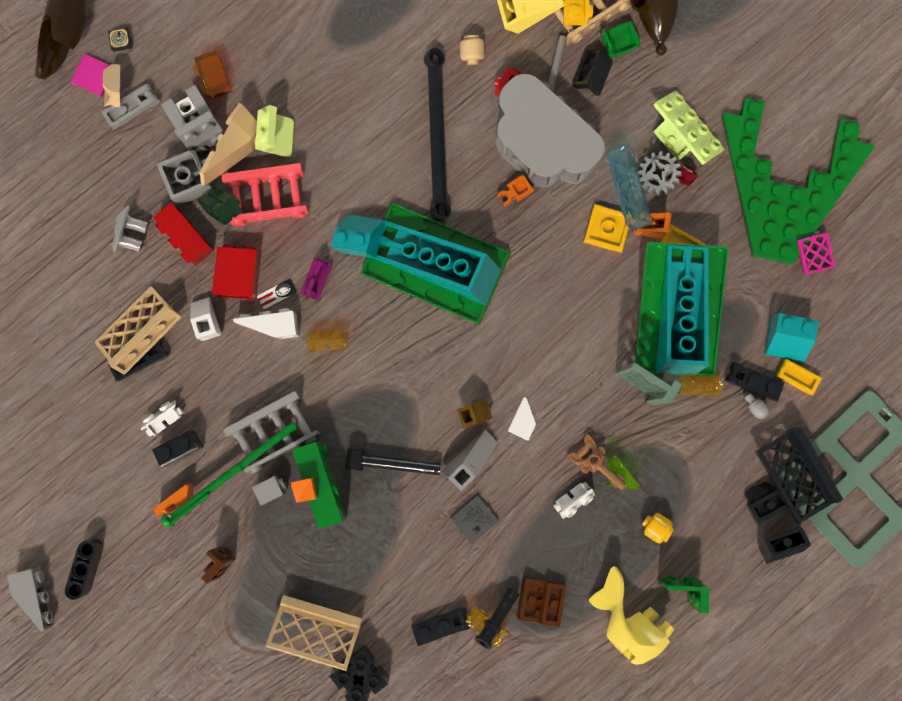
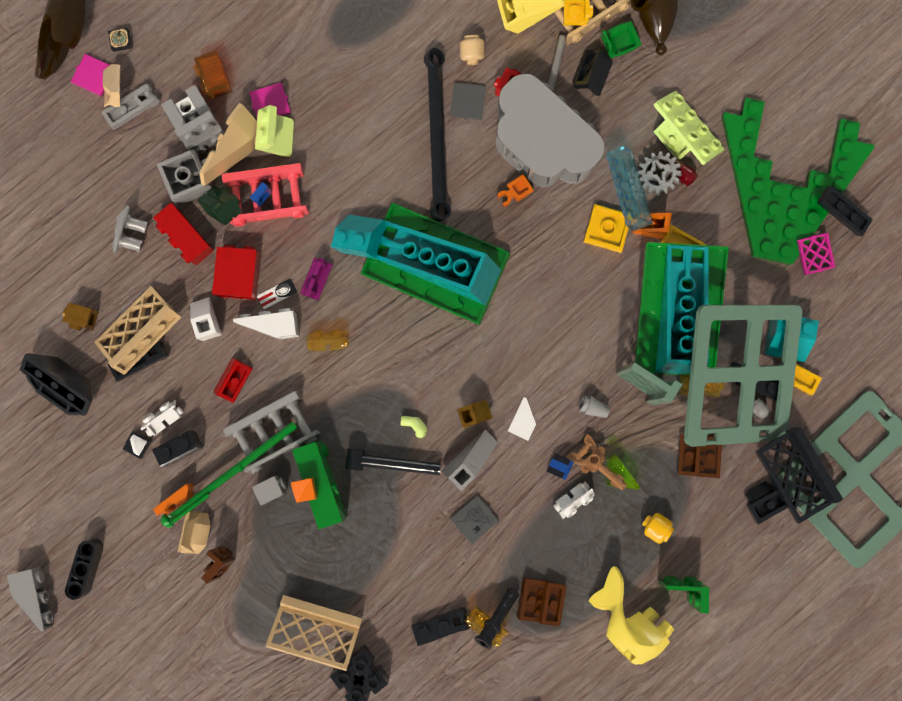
black brick [758,527,811,564] -> none
none -> black wedge [20,353,93,416]
none -> pearl gold brick [62,302,99,331]
none -> tile [123,431,152,459]
none -> tan slope [178,511,211,554]
none -> red slope [213,357,253,403]
none -> dark pink piece [249,83,291,117]
none -> blue tile [250,182,272,207]
none -> yellowish green arm [401,416,427,438]
none -> dark grey piece [450,82,486,120]
none -> tile [547,453,574,480]
none -> light grey cone [578,395,610,418]
none -> reddish brown slope [678,434,722,478]
none -> sand green window [684,305,802,447]
none -> black plate [817,186,873,236]

